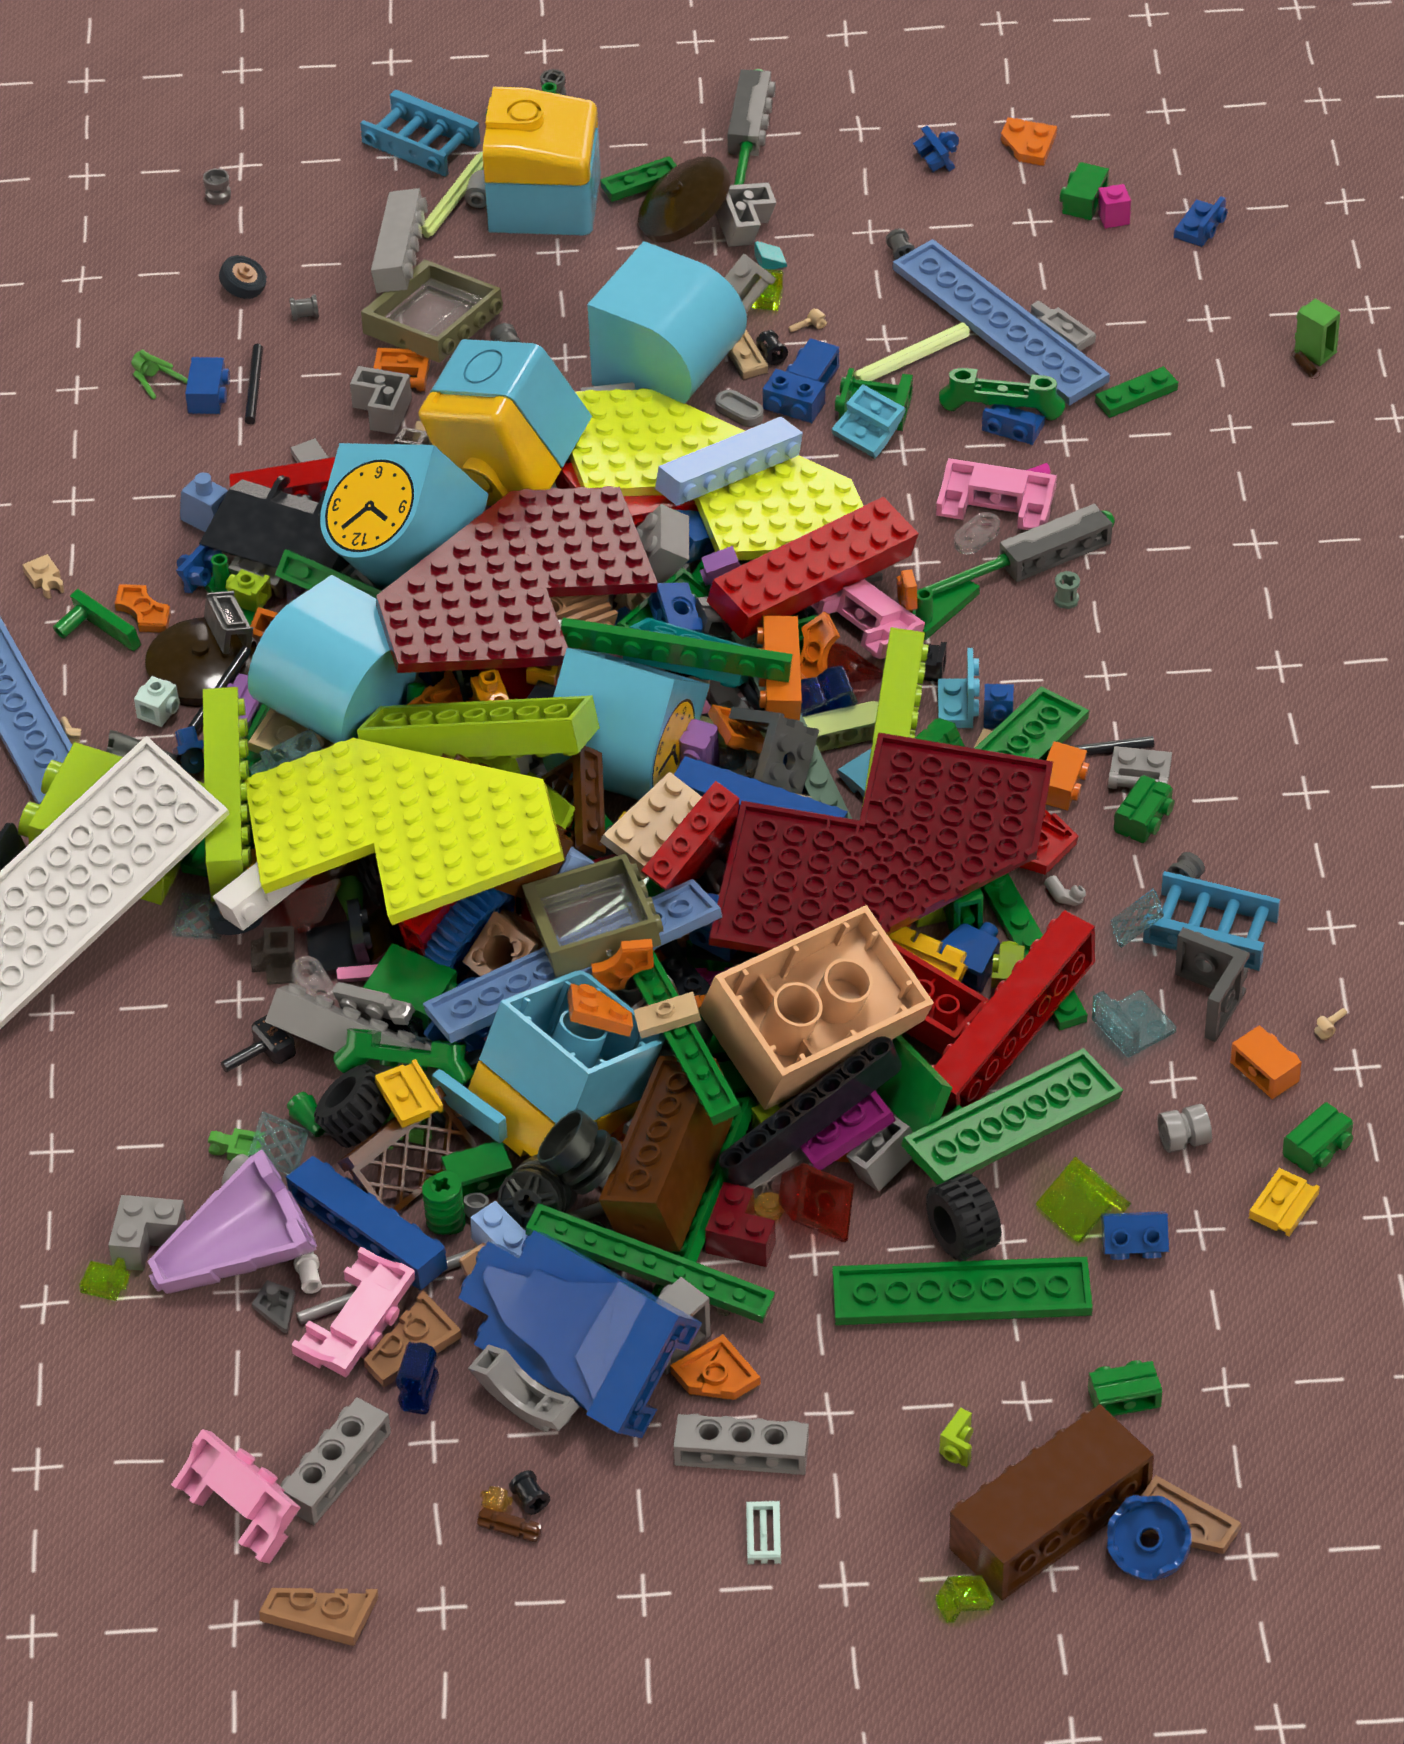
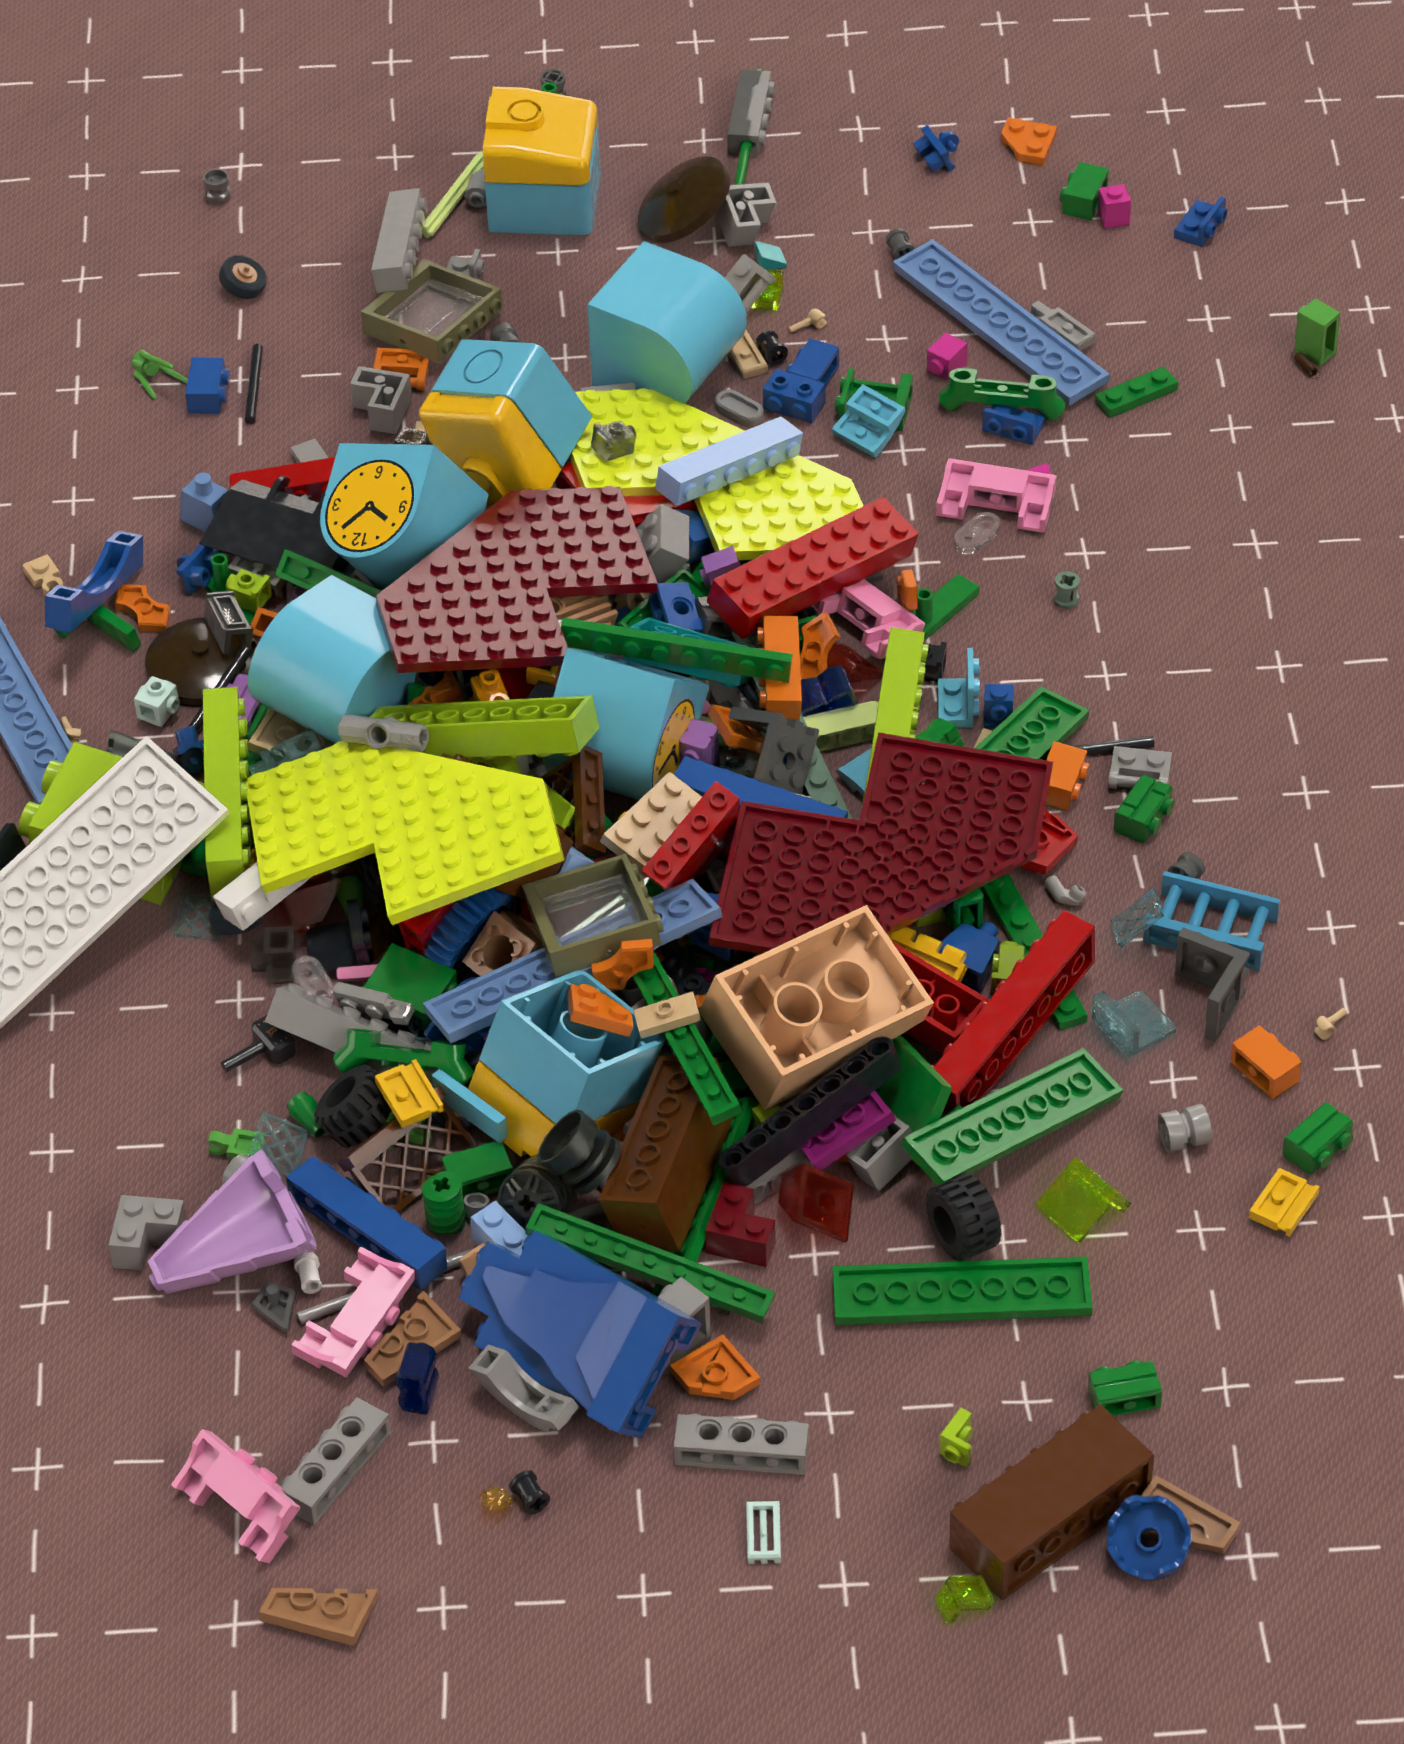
clear neon green bracket [79,1257,130,1301] -> none
dark grey bush [289,294,319,321] -> none
dark azure fence [360,89,480,177] -> none
reddish brown axle [477,1508,542,1542] -> none
green plate [600,156,677,202] -> none
clear yellow plate [754,1192,785,1221] -> none
yellowish green axle [855,322,970,381] -> none
dark grey piece [923,504,1115,595] -> none
blue brick [1101,1211,1169,1260] -> none
none -> blue arch [45,531,143,633]
none -> light grey piece [338,714,429,752]
none -> light grey bracket [447,249,485,279]
none -> clear smoke brick [591,421,636,461]
none -> dark pink brick [927,333,968,381]

